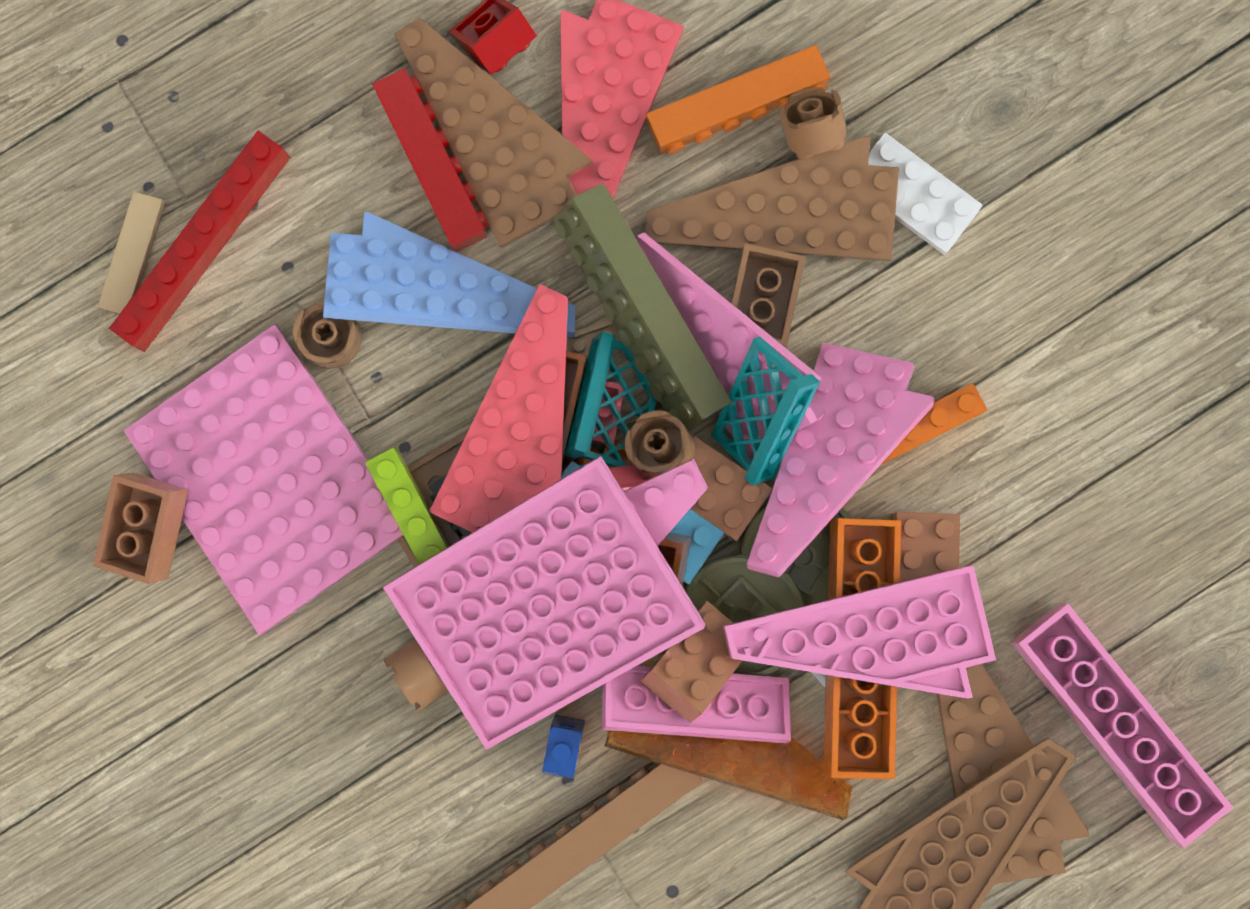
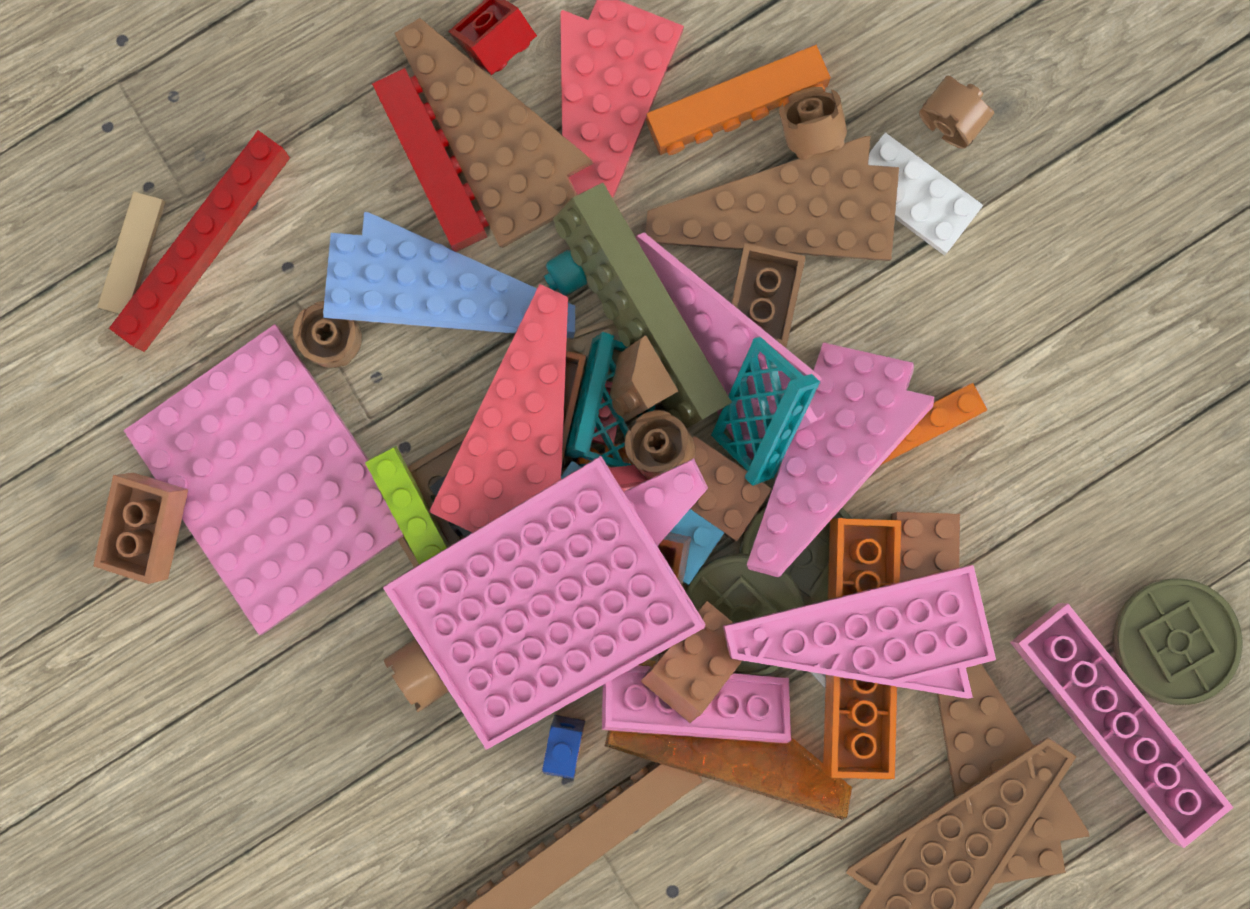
none -> teal head [543,250,587,296]
none -> medium nougat slope [610,336,678,422]
none -> medium nougat brick [919,75,994,149]
none -> olive plate [1113,578,1243,705]

